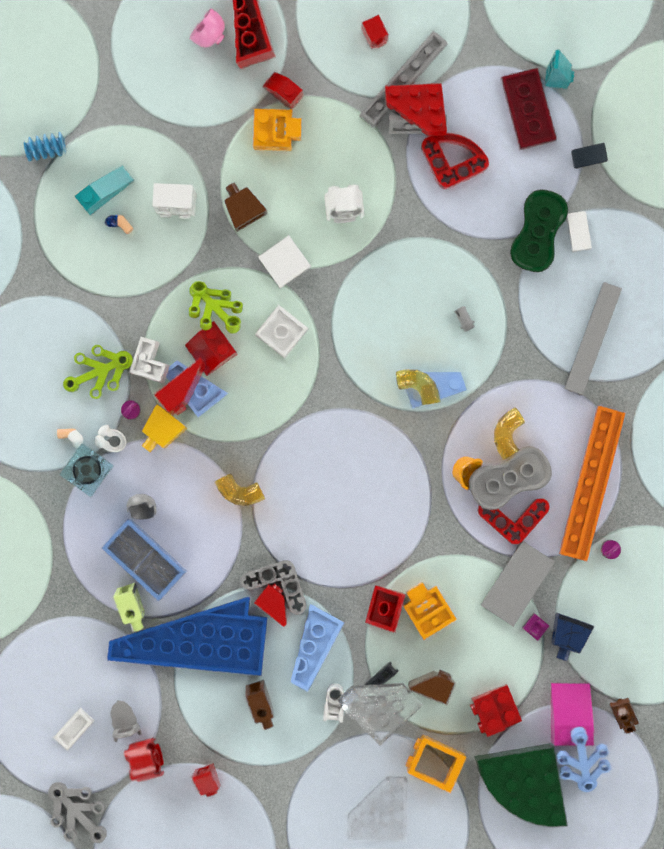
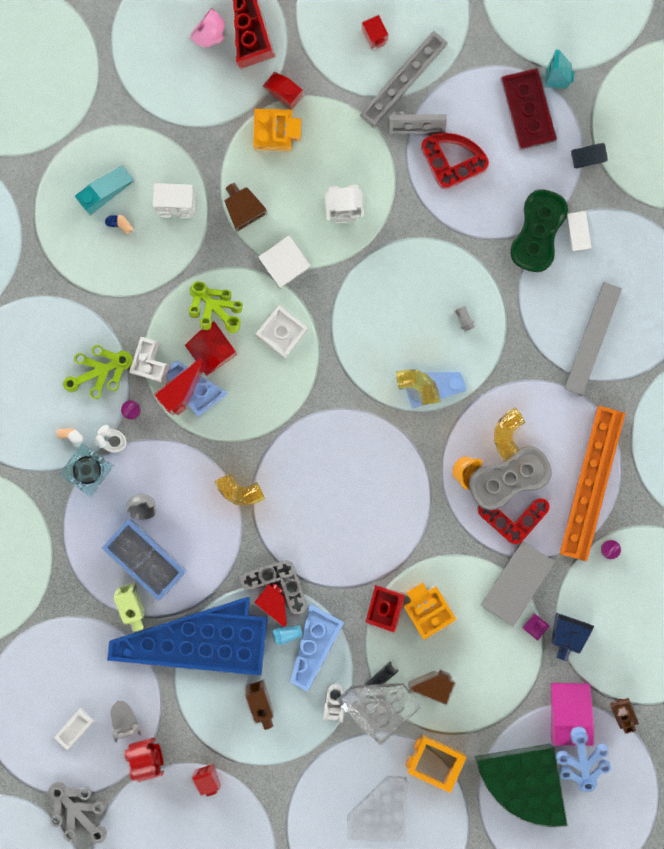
dark azure piece [24,132,66,162] -> none
yellow torso [142,404,187,453] -> none
red plate [385,83,447,136] -> none
red plate [470,684,522,737] -> none
none -> medium azure cone [272,625,302,646]

